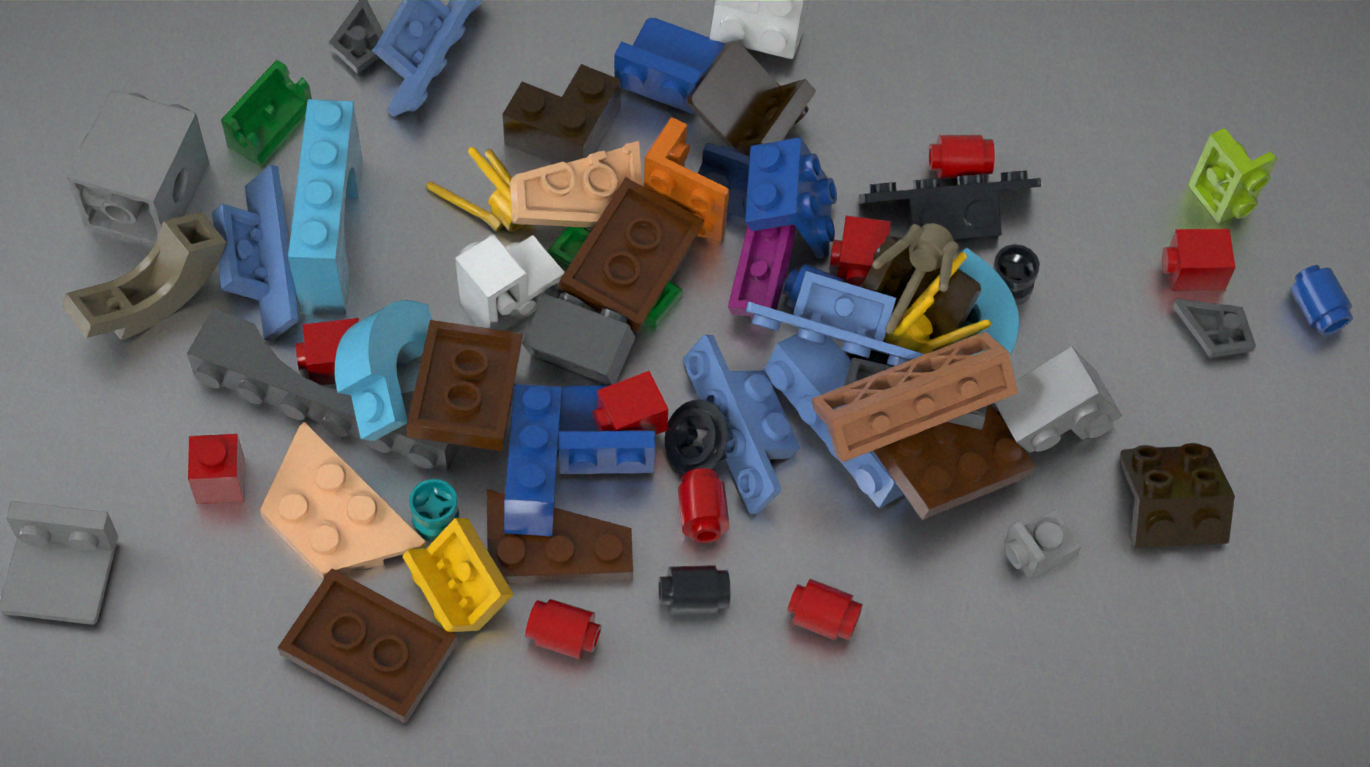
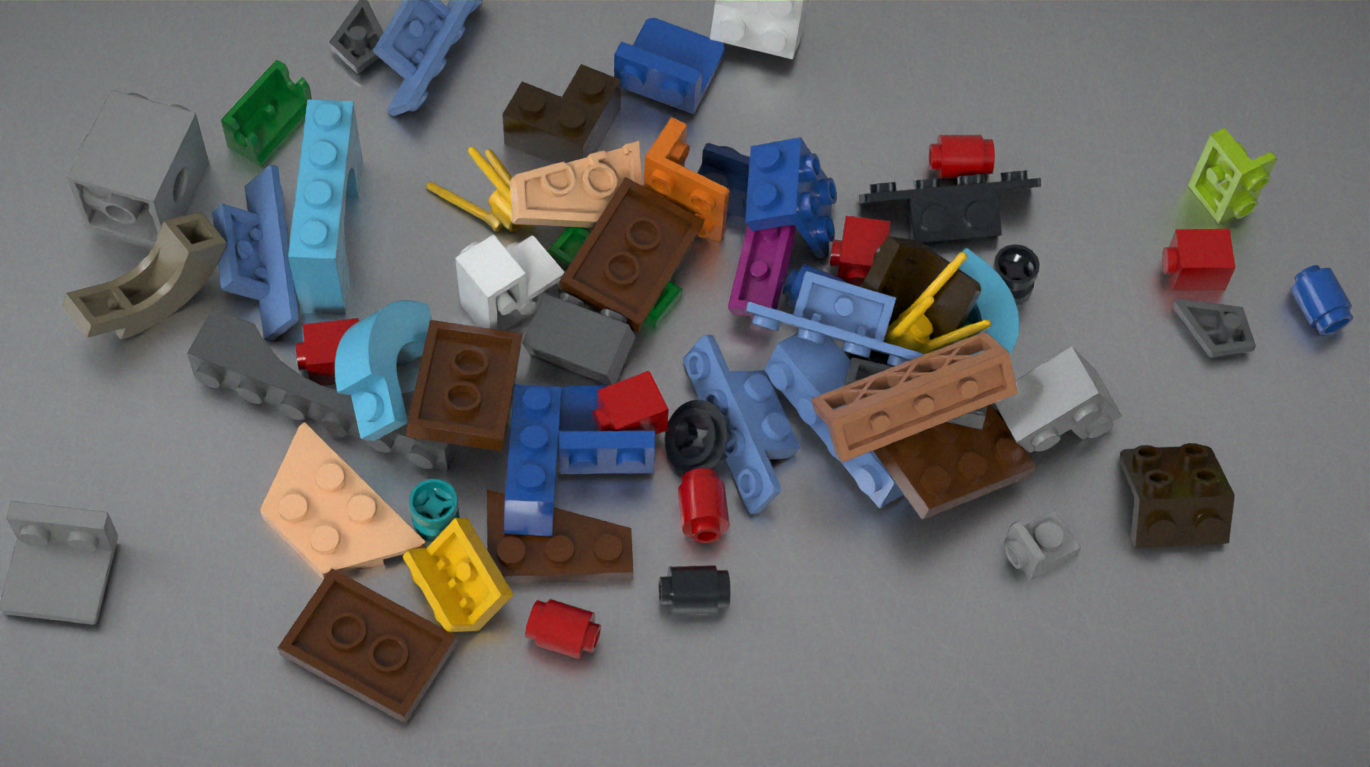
red brick [188,434,245,504] -> none
dark brown bracket [687,41,816,157] -> none
red brick [787,578,863,641] -> none
dark tan plant [872,223,959,334] -> none

